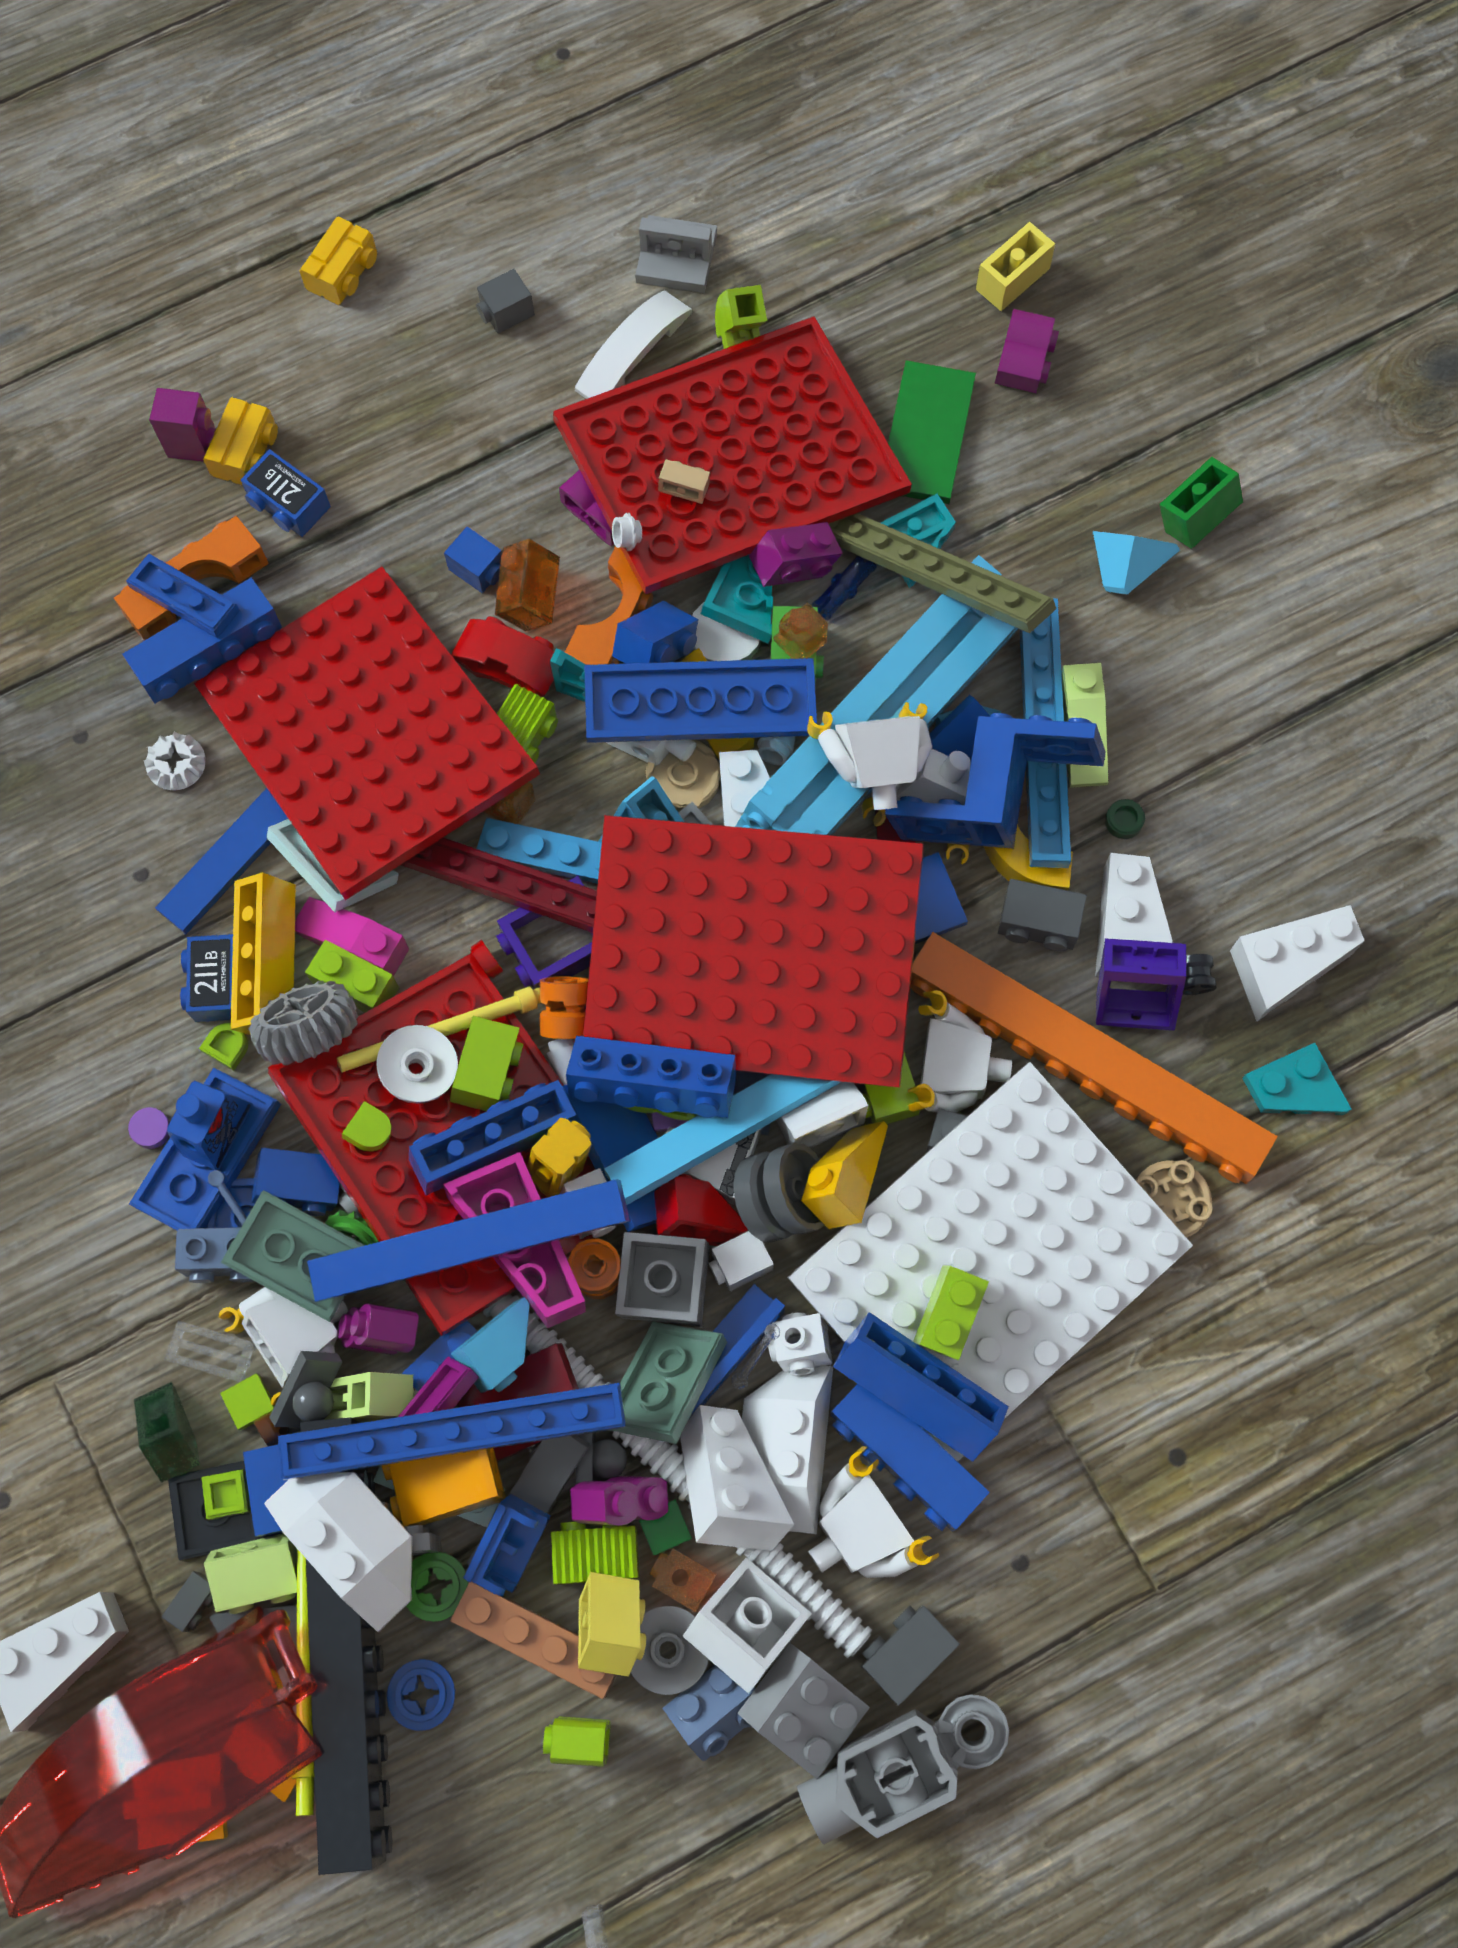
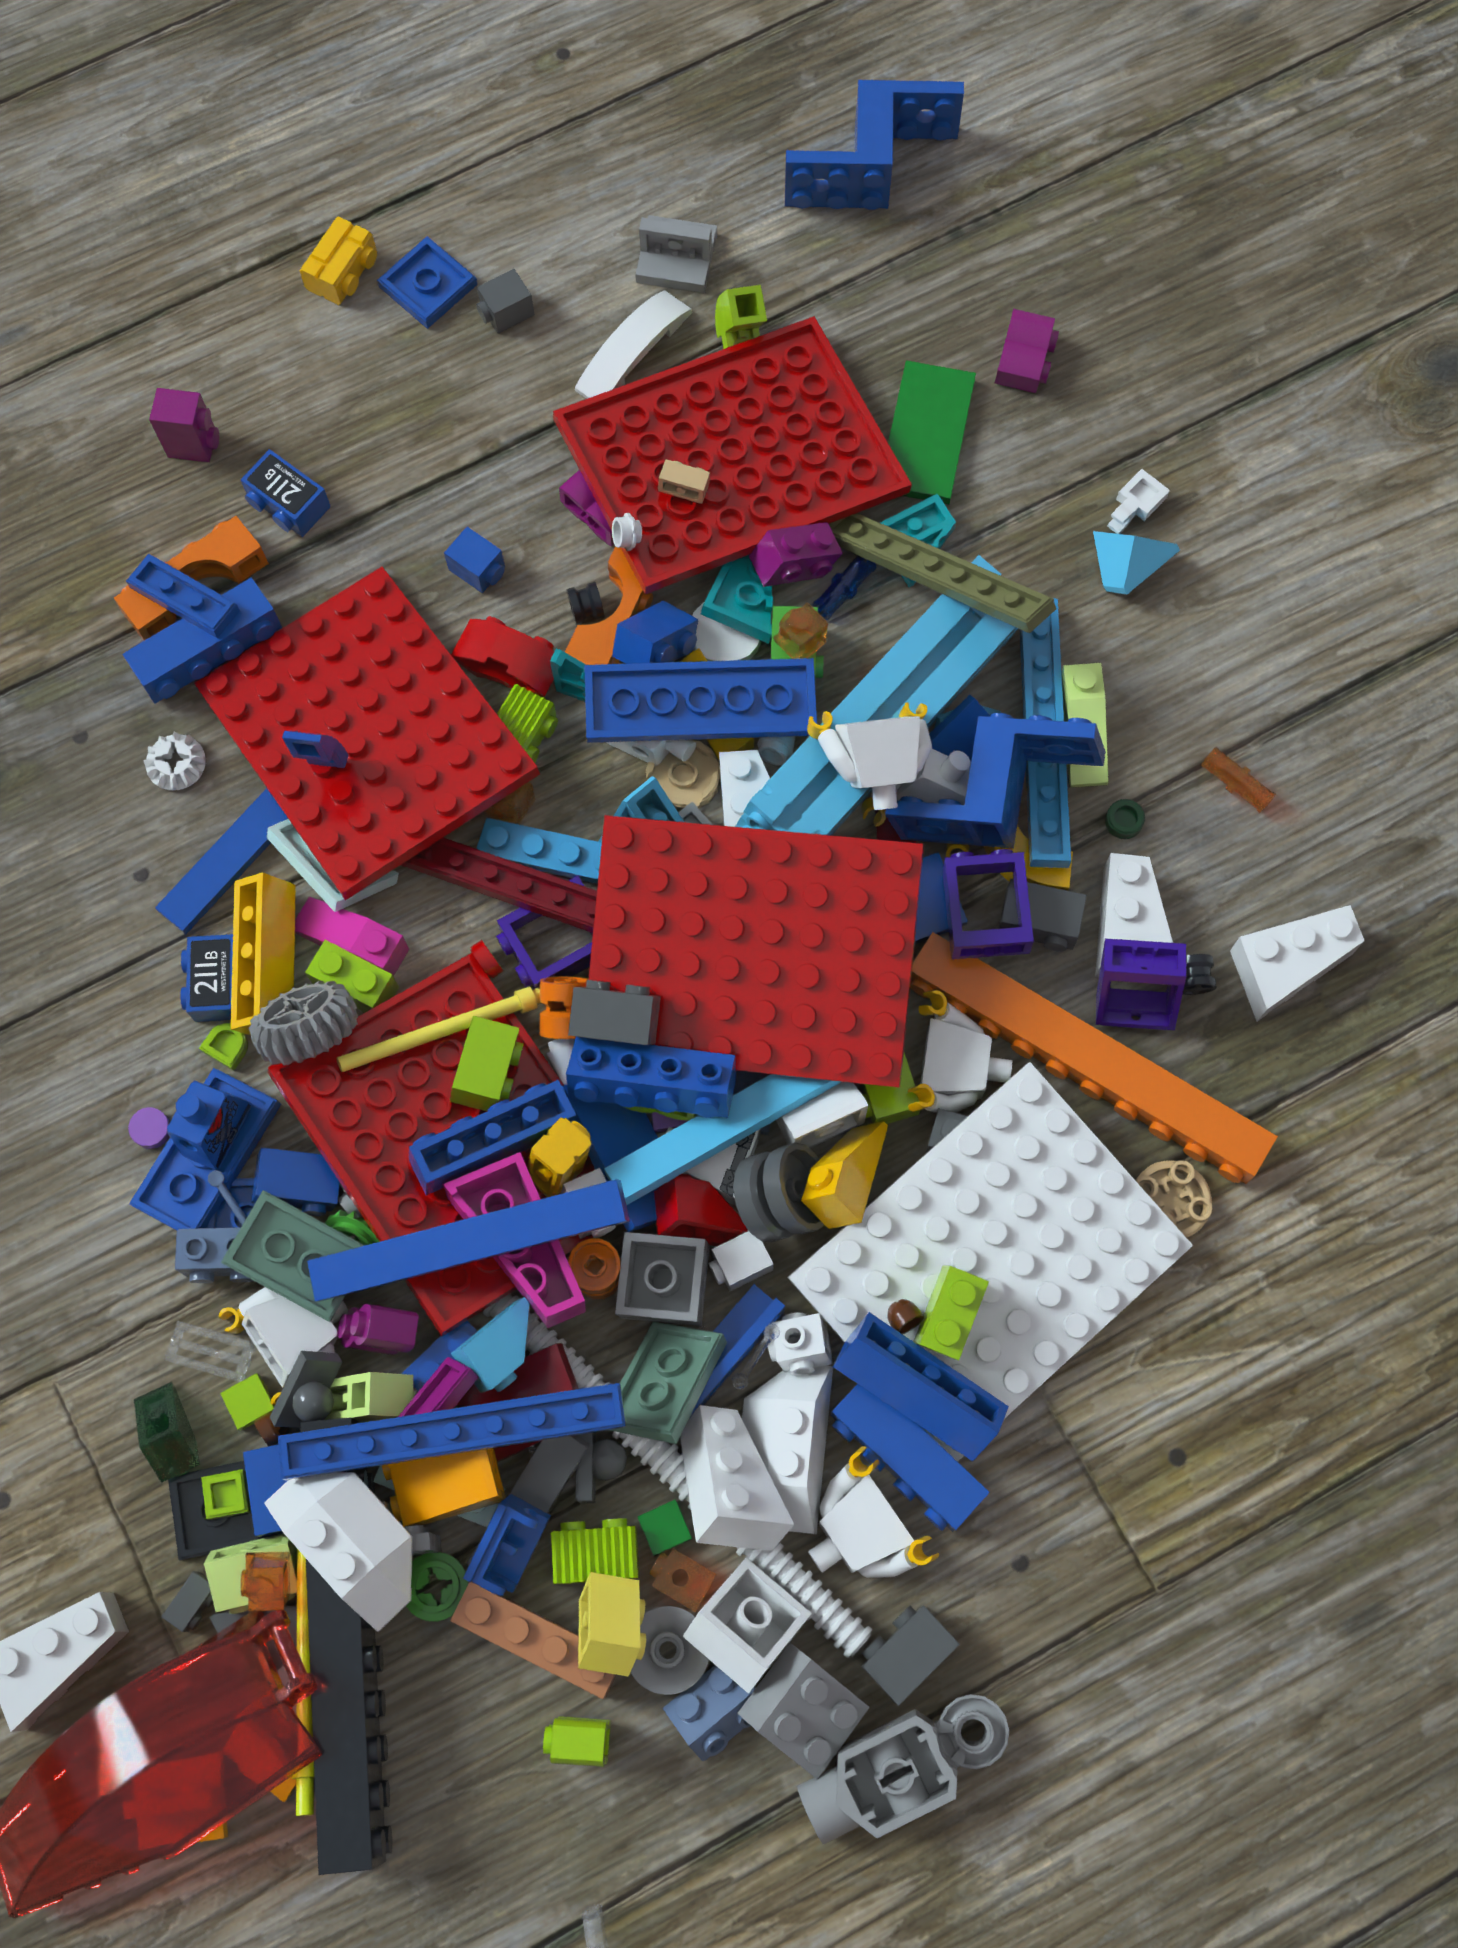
yellow brick [203,397,278,485] -> none
lime tile [342,1101,391,1151] -> none
white dish [377,1025,458,1103] -> none
blue gear [387,1659,456,1731] -> none
clear orange brick [495,539,560,632] -> none
magenta brick [570,1476,668,1526] -> none
light yellow brick [976,222,1055,311] -> none
green brick [1159,457,1243,549] -> none
teal wing [1242,1043,1352,1115] -> none
none -> clear orange brick [241,1552,290,1611]
none -> blue slope [282,731,349,768]
none -> blue tile [377,236,478,329]
none -> black wheel [566,582,605,625]
none -> dark grey brick [568,980,661,1045]
none -> blue bracket [785,80,964,210]
none -> reddish brown hinge [887,1299,924,1334]
none -> dark purple window [943,849,1034,959]
none -> white plate [1107,469,1170,534]
none -> clear orange pin [1201,747,1276,813]

